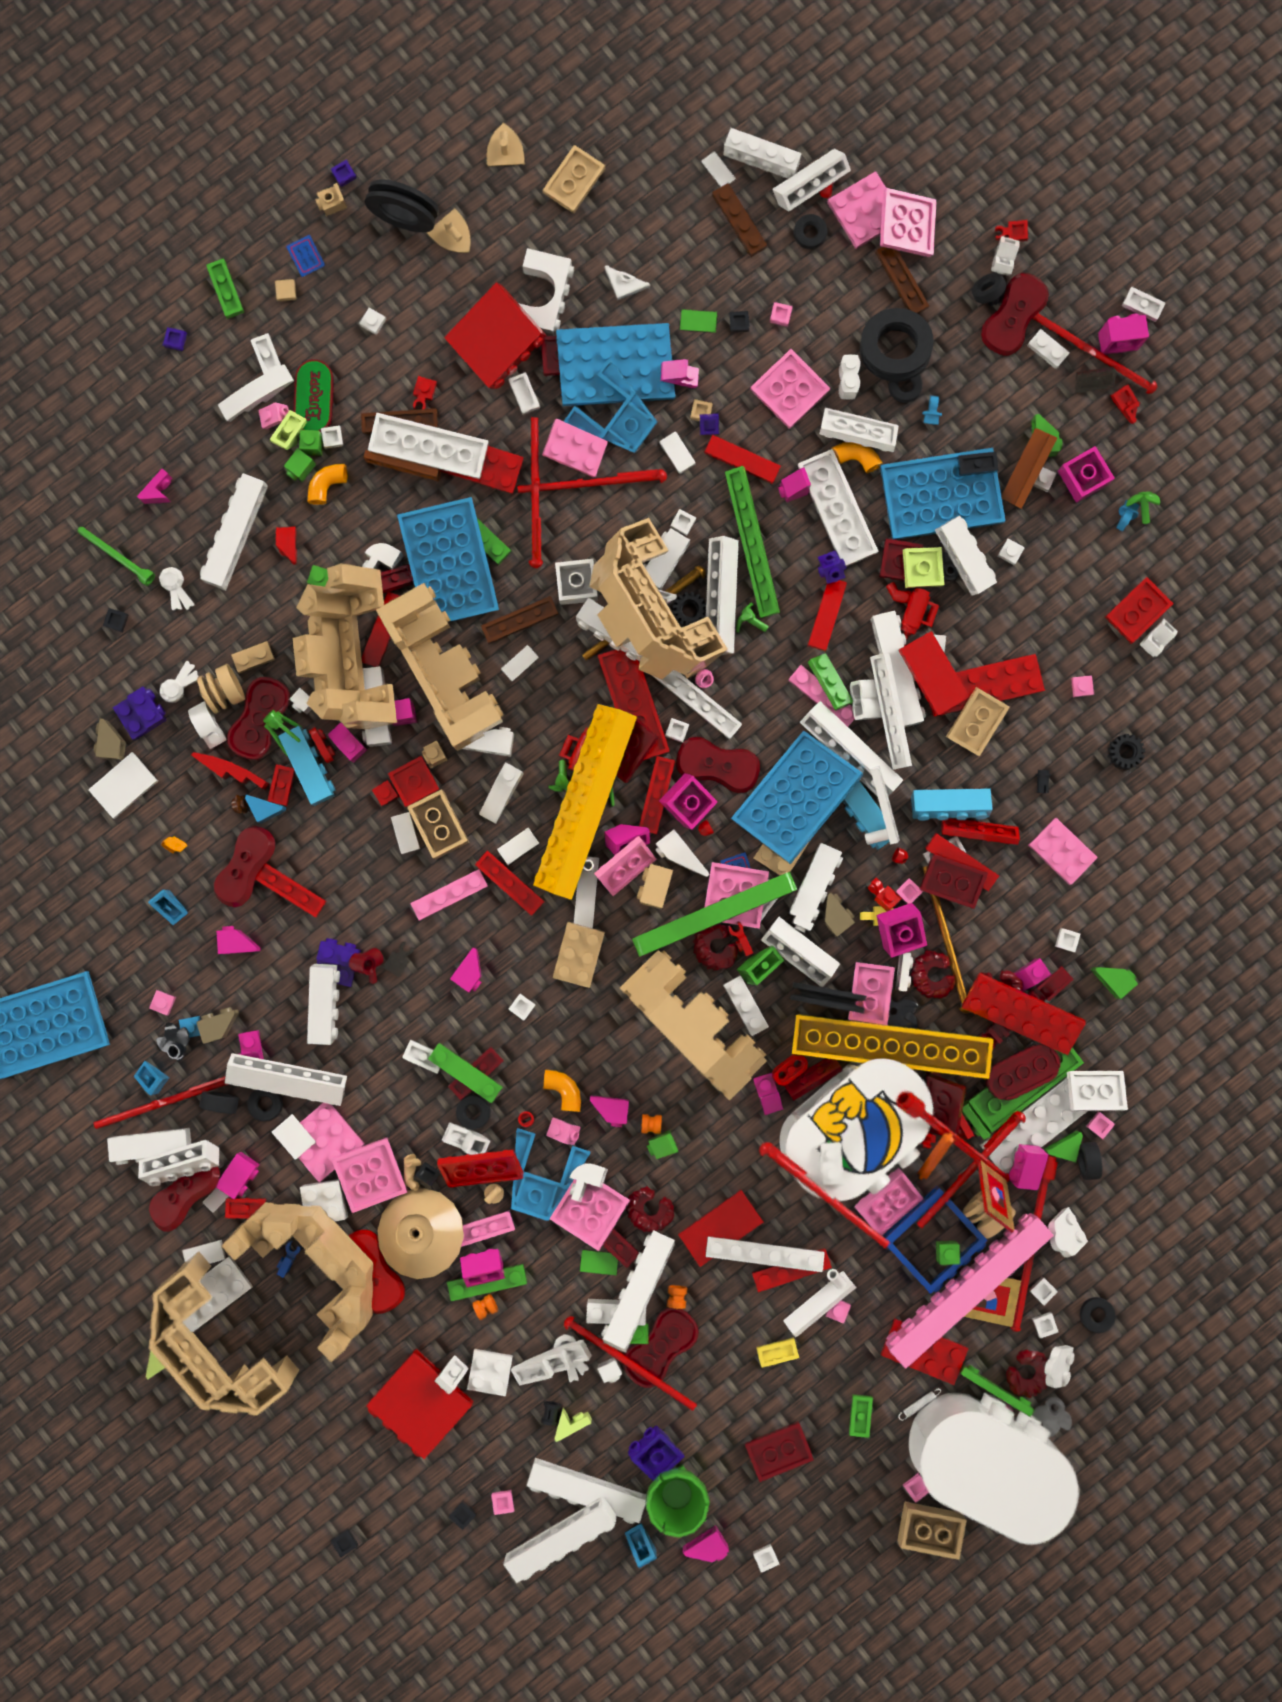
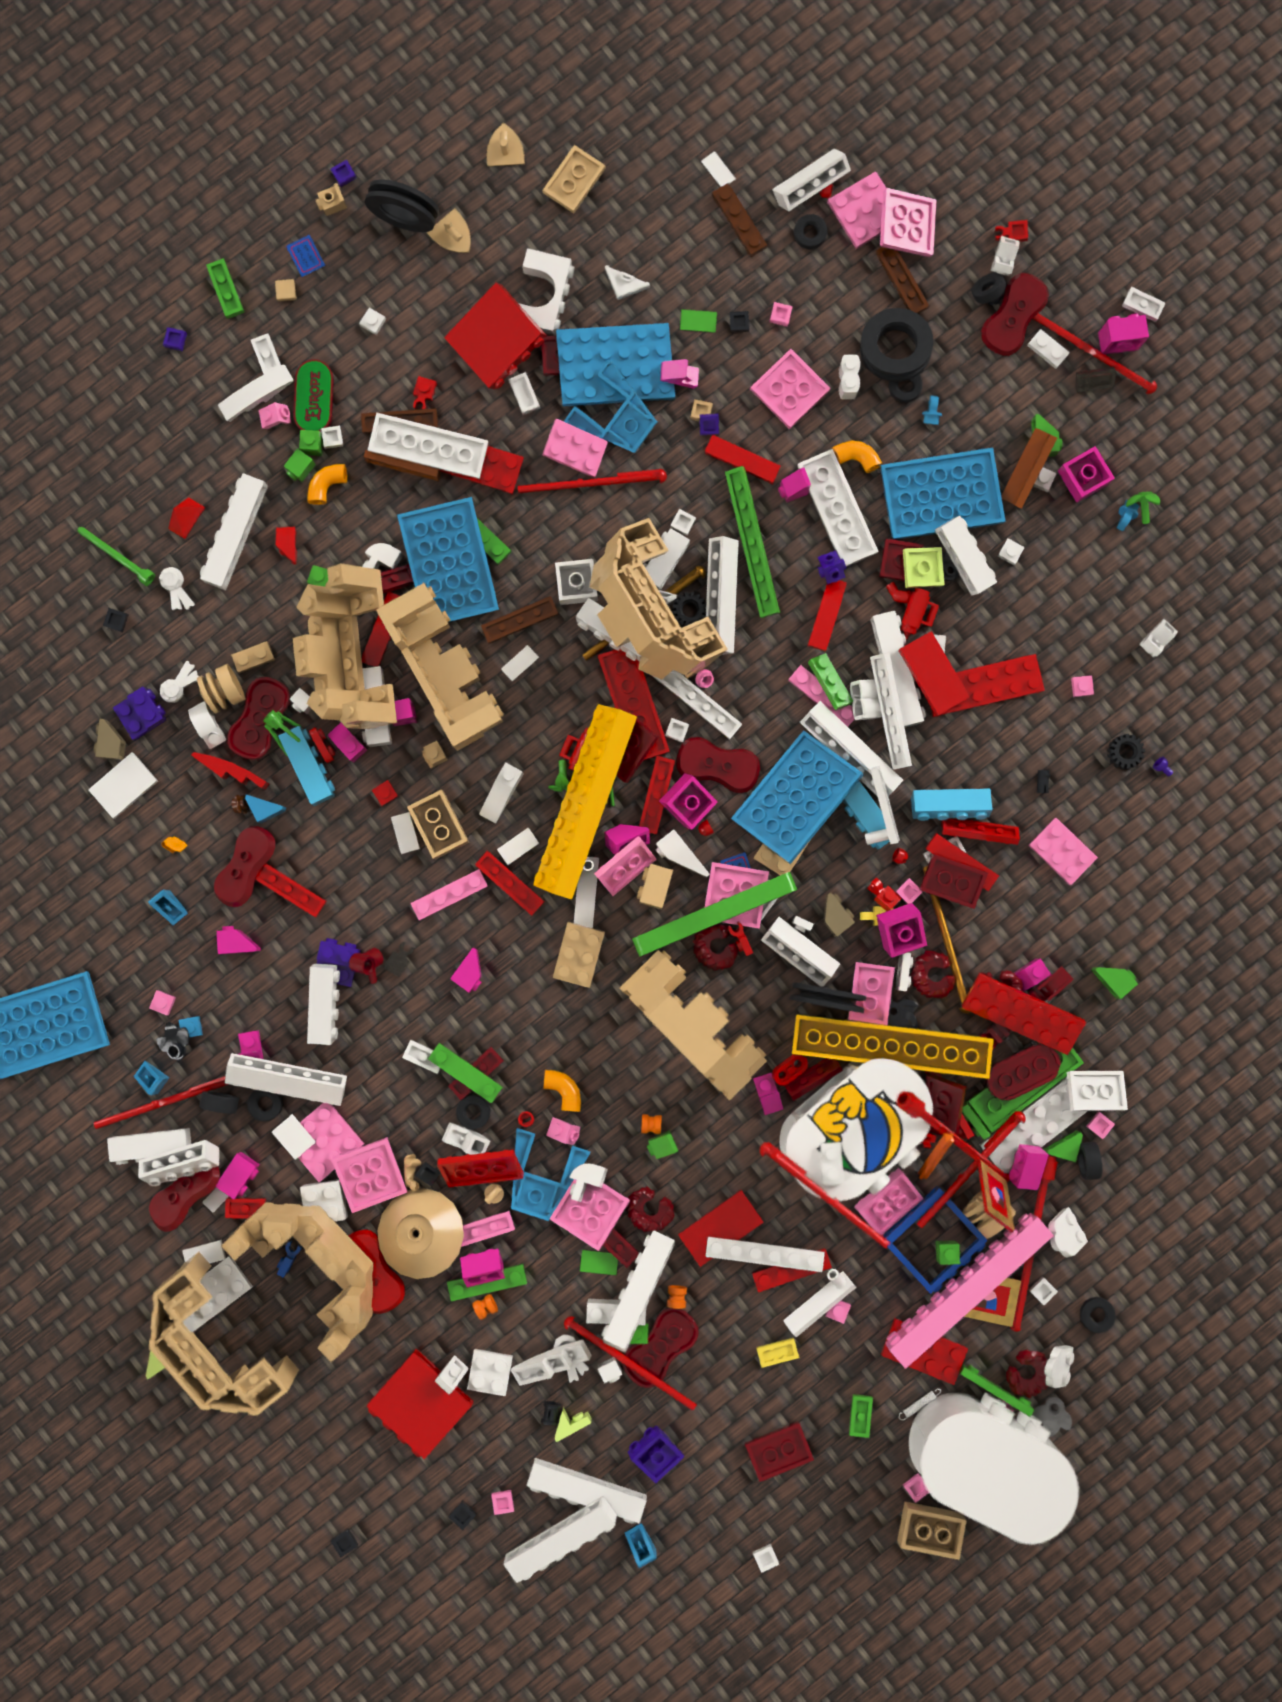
dark pink slope [137,469,172,504] -> none
dark tan slope [197,1007,239,1044] -> none
red plate [267,764,295,806] -> none
yellowish green slope [270,410,307,450] -> none
red plate [388,756,440,808] -> none
white slope [462,727,514,757] -> none
white plate [509,994,535,1020] -> none
red bar [529,417,543,568] -> none
dark pink slope [590,1095,629,1127] -> none
bright green plate [645,1464,710,1537] -> none
white tile [660,431,696,474] -> none
dark pink slope [683,1525,729,1562] -> none
white brick [723,128,801,179] -> none
white brick [723,976,769,1036] -> none
bright green plant [736,603,769,633] -> none
bright green slope [736,945,784,985] -> none
white brick [788,843,843,922] -> none
white plate [820,408,899,452] -> none
tan plate [946,687,1010,756] -> none
black plate [957,451,999,476] -> none
white plate [1032,1312,1058,1339] -> none
white plate [1055,928,1080,952] -> none
red plate [1105,577,1174,644] -> none
red slope [1110,384,1140,424] -> none
none -> red slope [168,497,205,539]
none -> dark purple piece [1153,757,1173,777]

